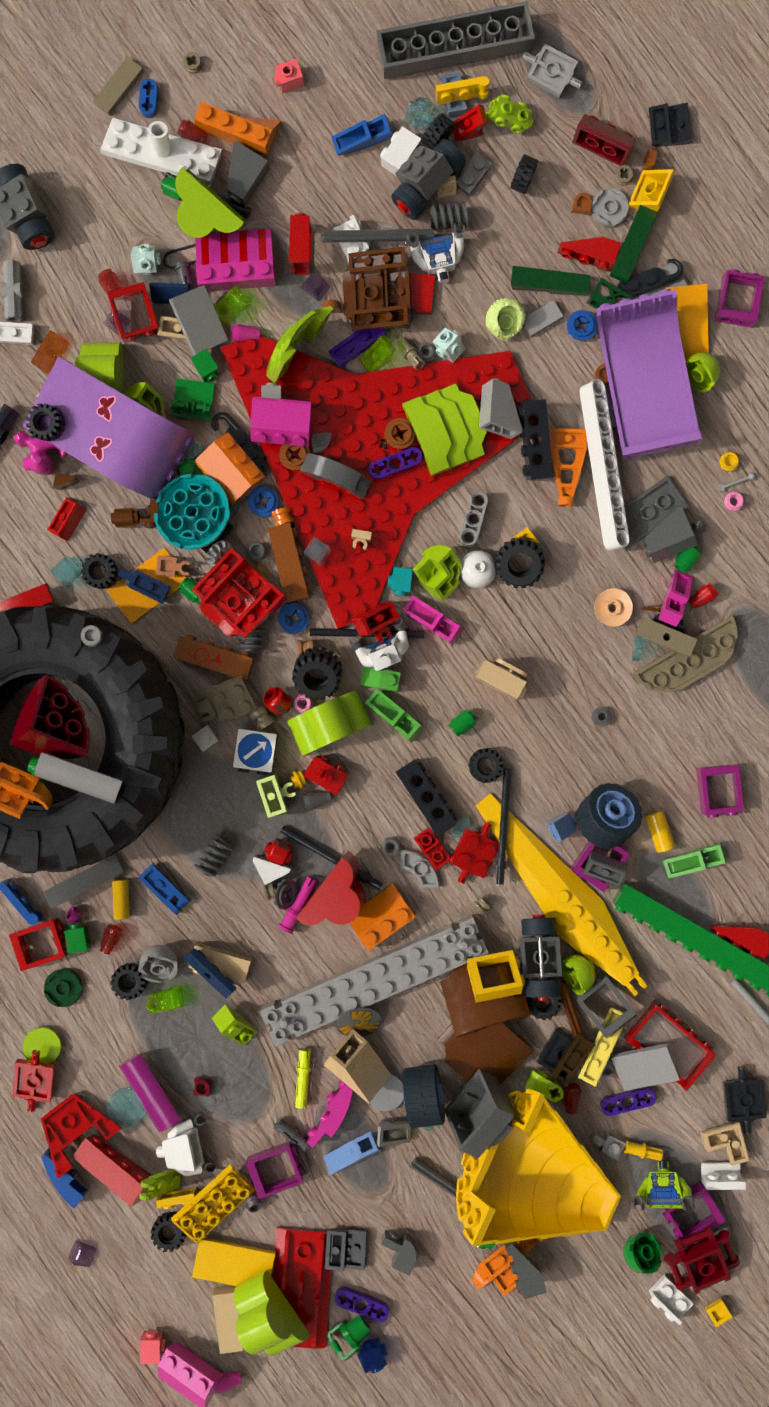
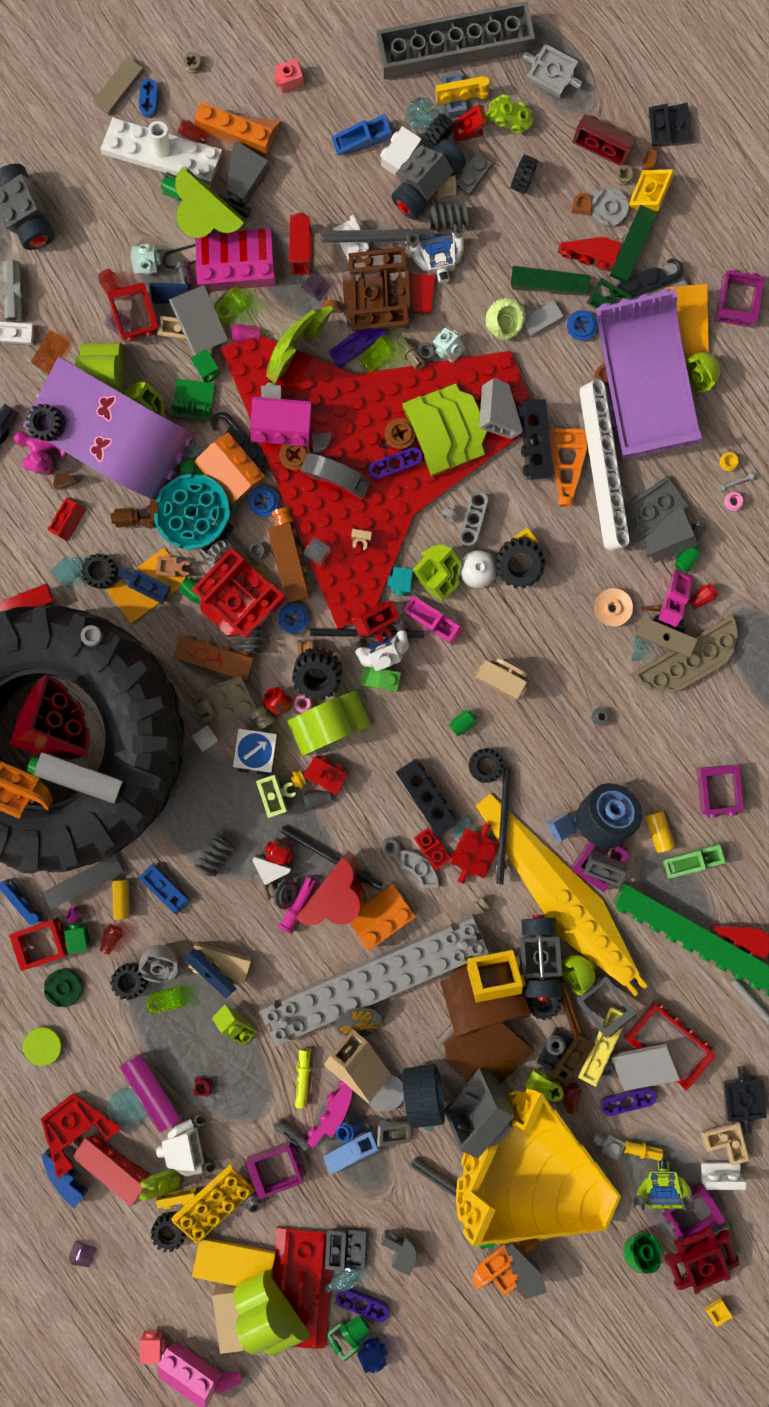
red plate [12,1050,56,1112] -> none
bright green slope [365,689,424,742] -> none
white bracket [649,1274,694,1325] -> none
none -> clear light blue plant [325,1268,360,1293]
none -> blue cone [336,1122,363,1143]
none -> light grey plate [441,505,459,522]
none -> flat silver plate [546,1035,565,1055]

